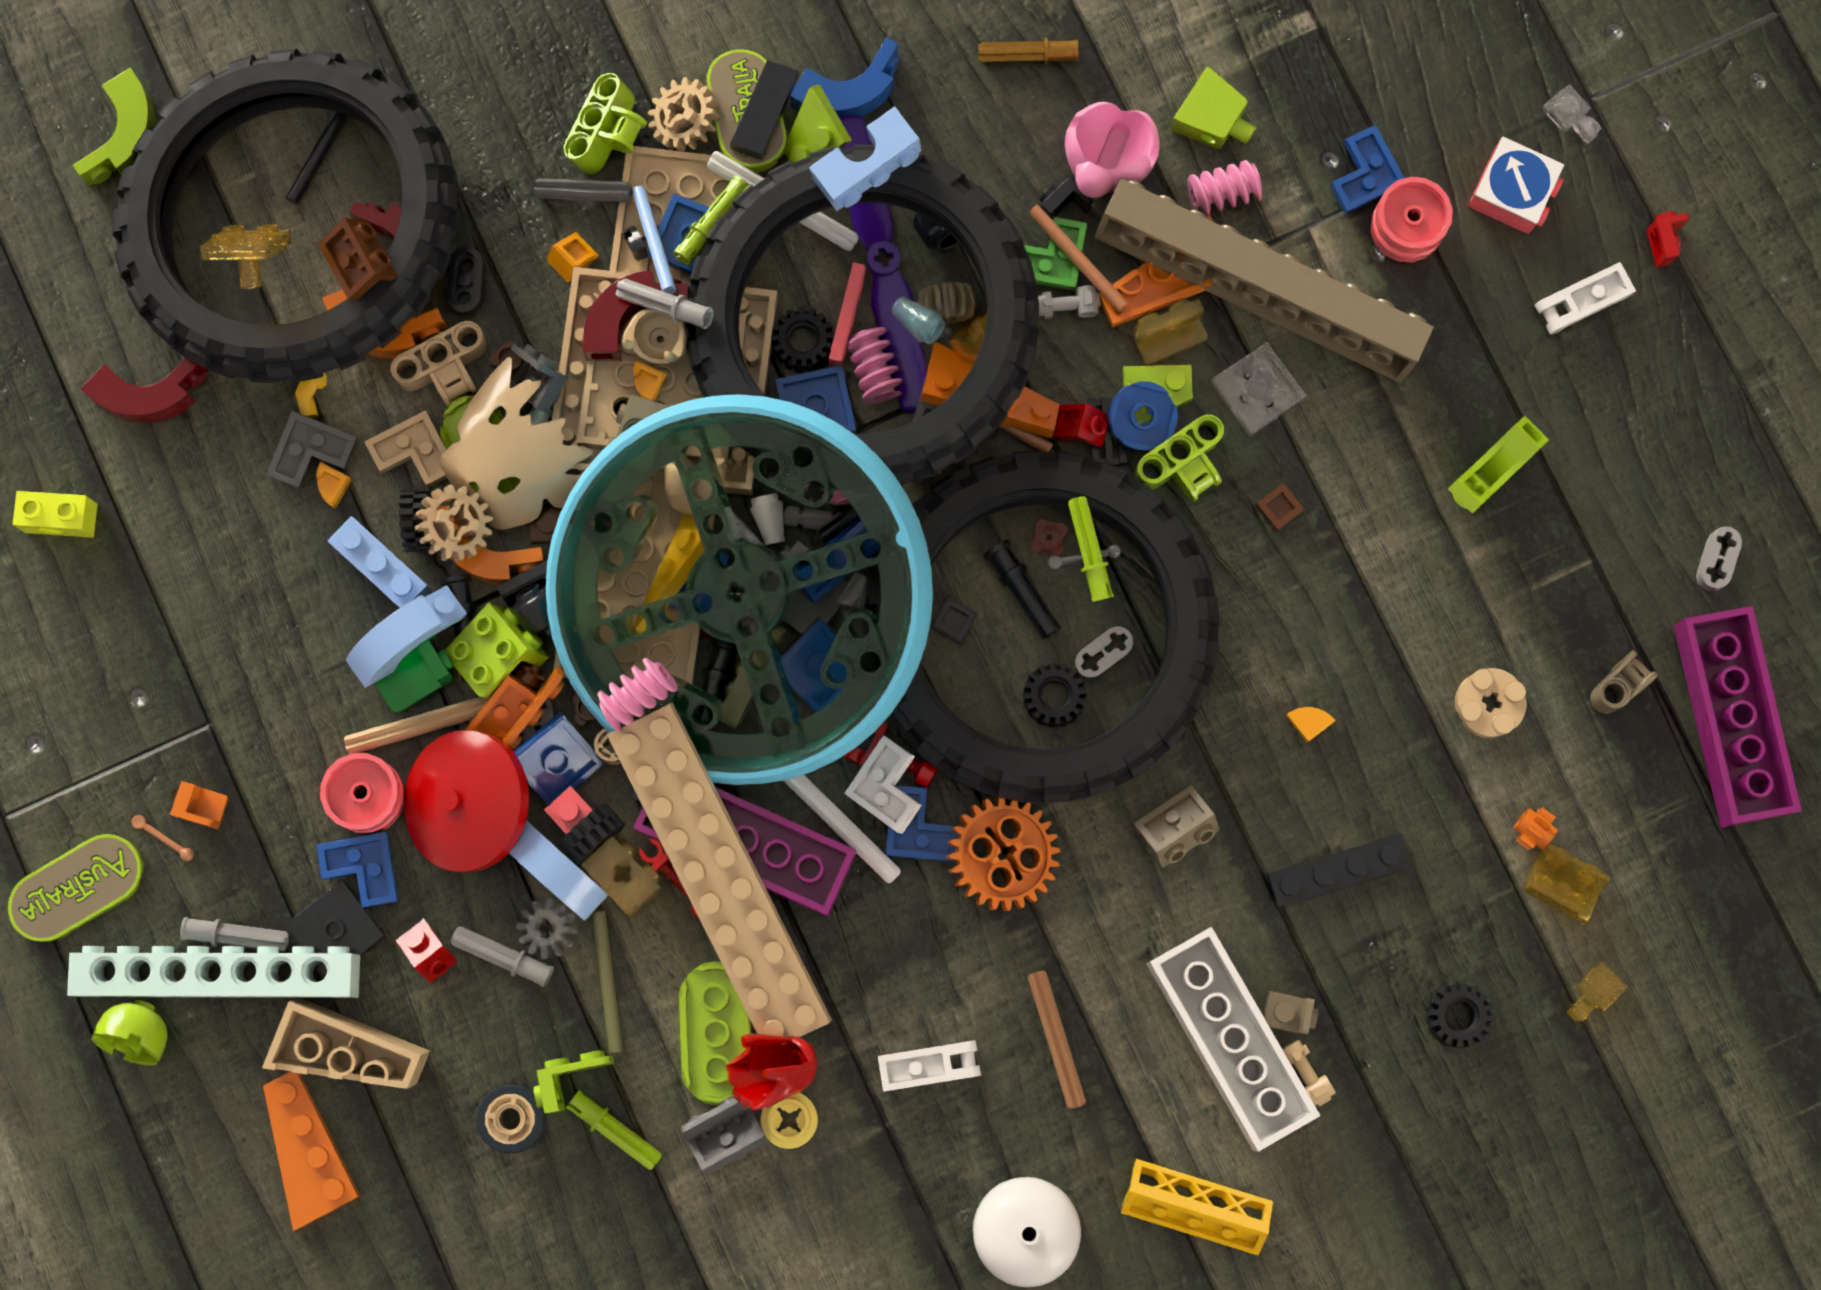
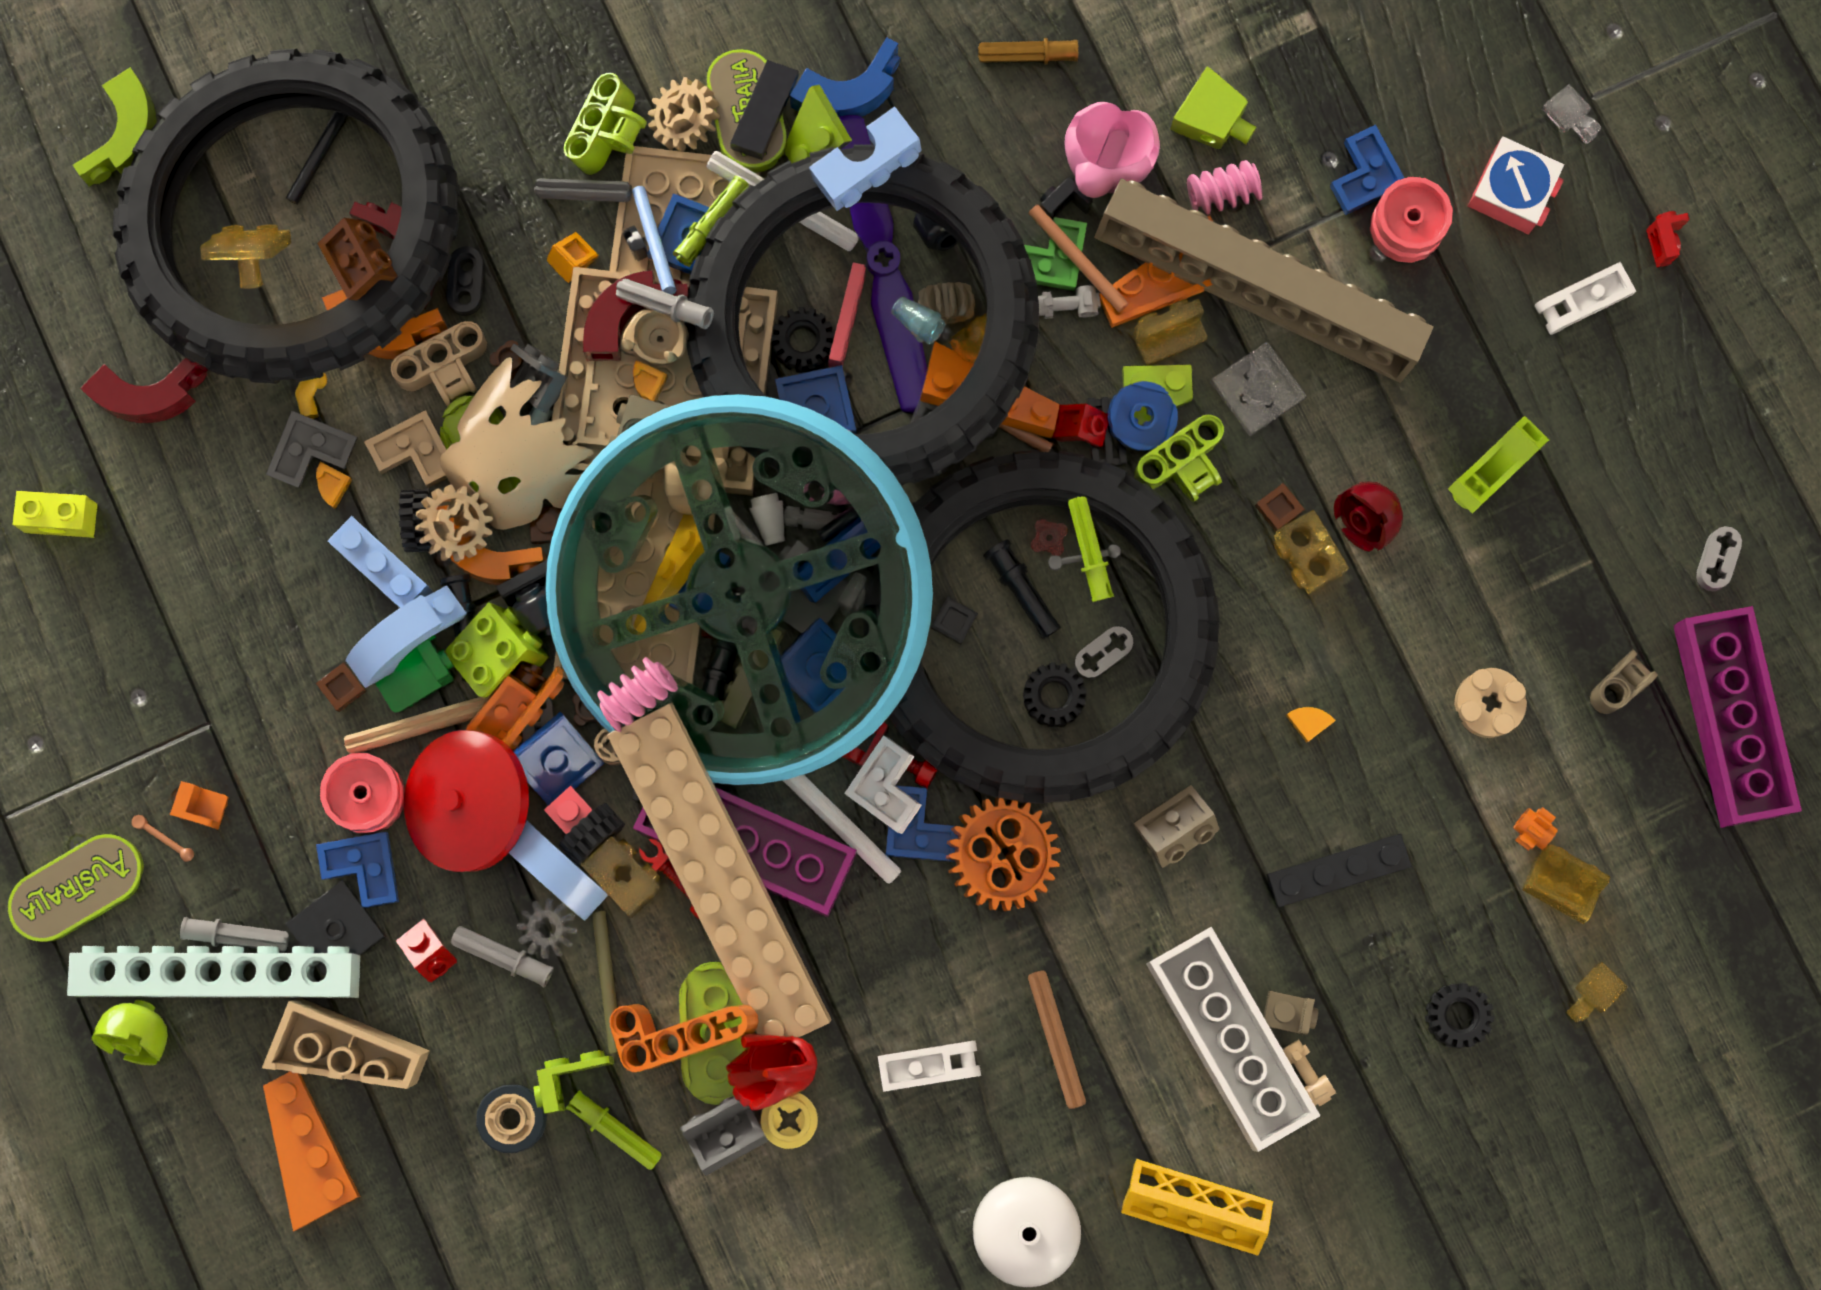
bright pink piece [846,327,902,404] -> none
none -> reddish brown plate [316,662,367,712]
none -> orange beam [609,1004,759,1072]
none -> clear yellow brick [1273,510,1349,595]
none -> dark red cylinder [1334,481,1403,552]

